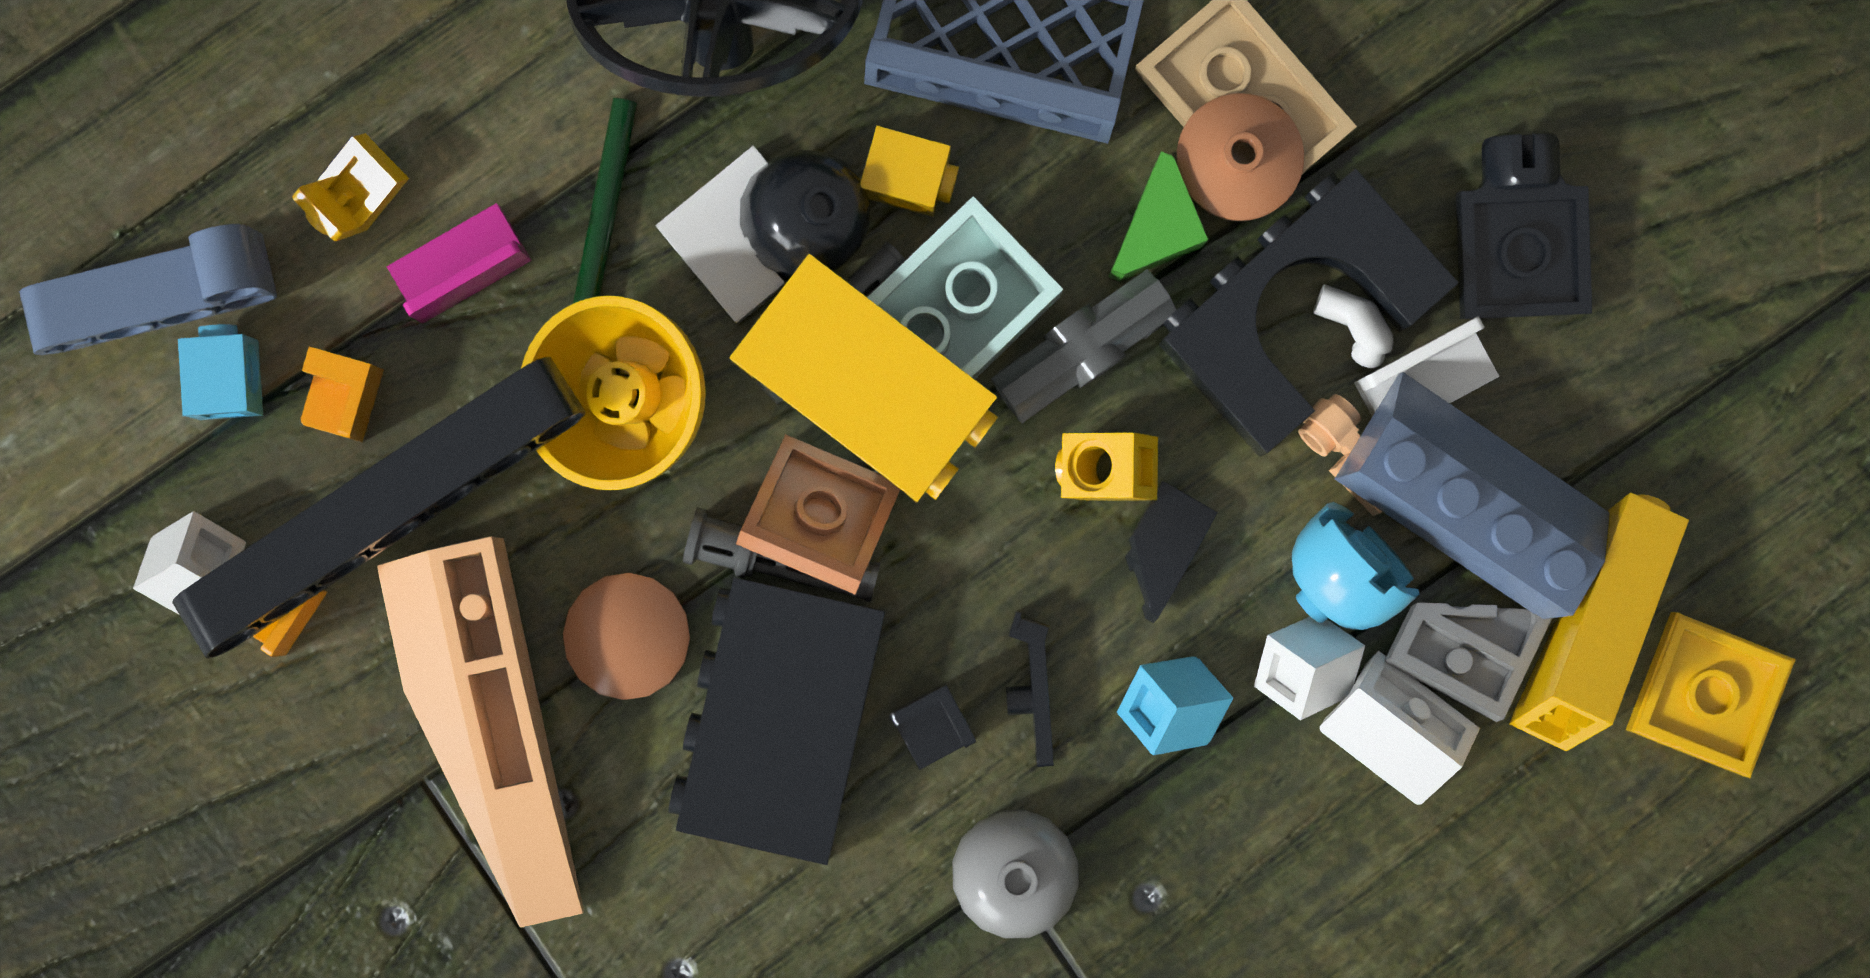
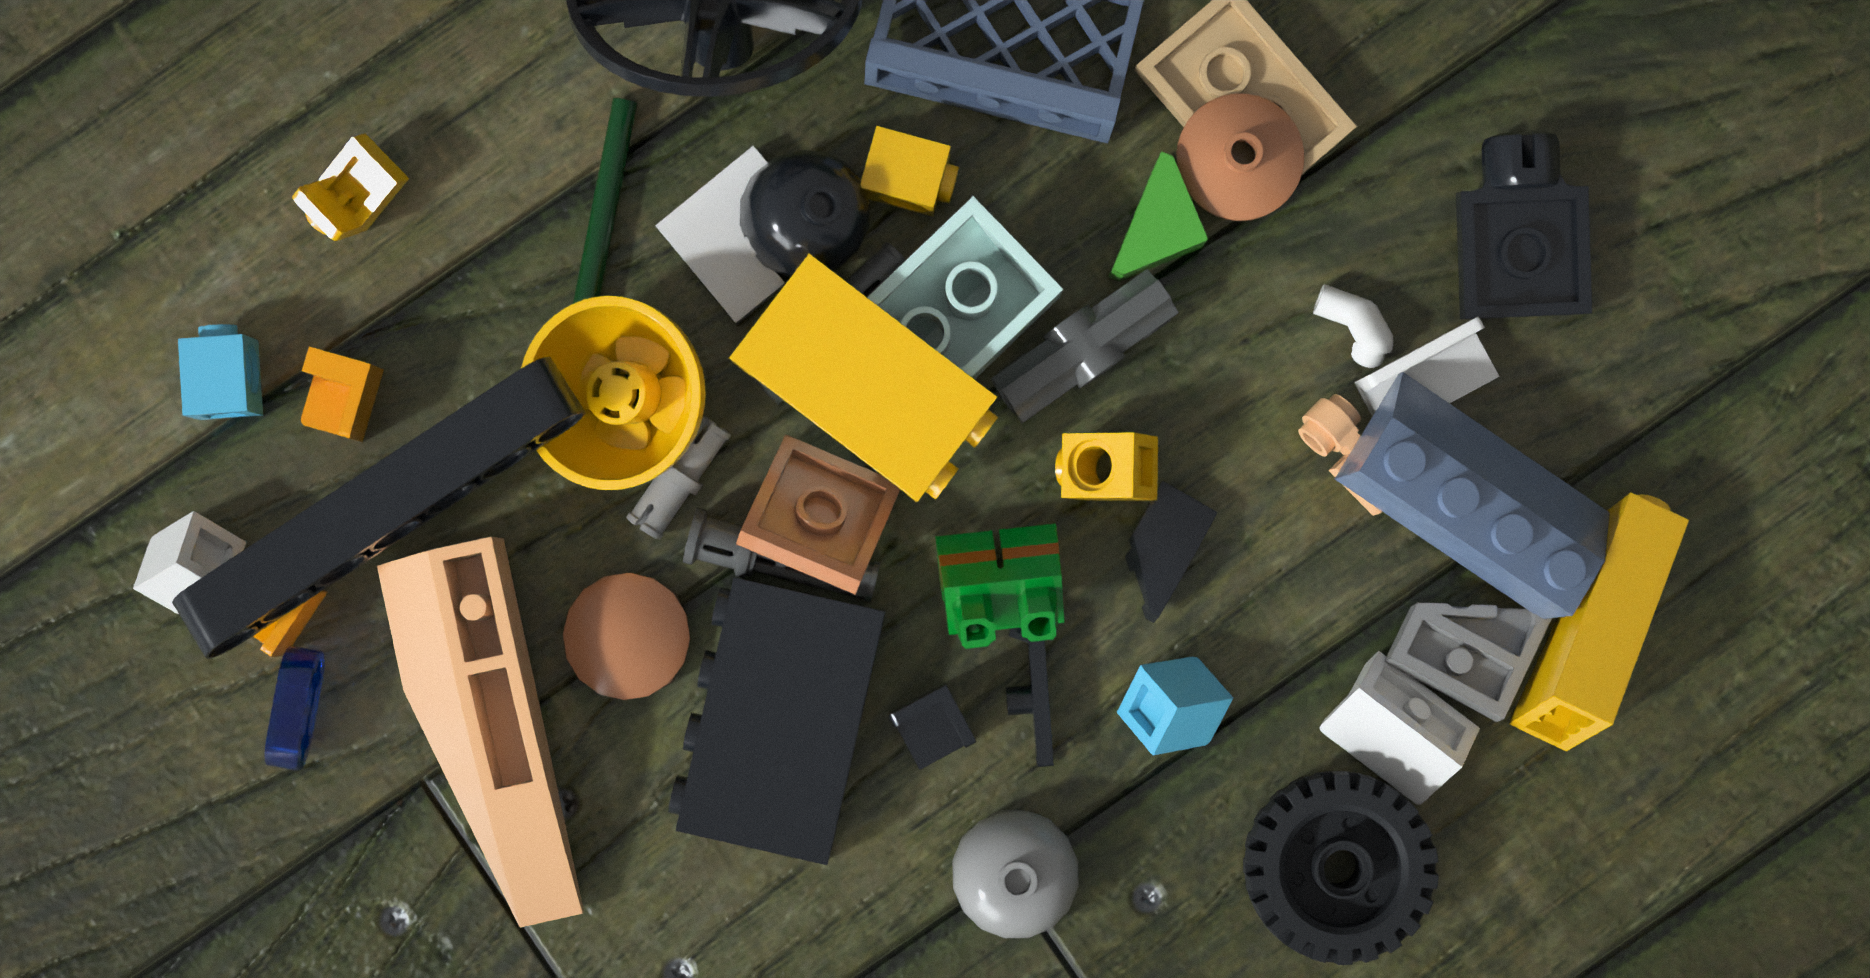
sand blue beam [19,224,277,355] -> none
dark pink panel [386,203,532,324] -> none
black arch [1159,168,1458,457] -> none
white panel [1254,616,1365,720] -> none
medium azure cylinder [1292,502,1420,630] -> none
yellow tile [1626,612,1796,778] -> none
none -> clear blue beam [265,646,325,771]
none -> light grey pin [626,415,731,540]
none -> green hips [935,523,1065,649]
none -> black wheel [1243,771,1439,965]

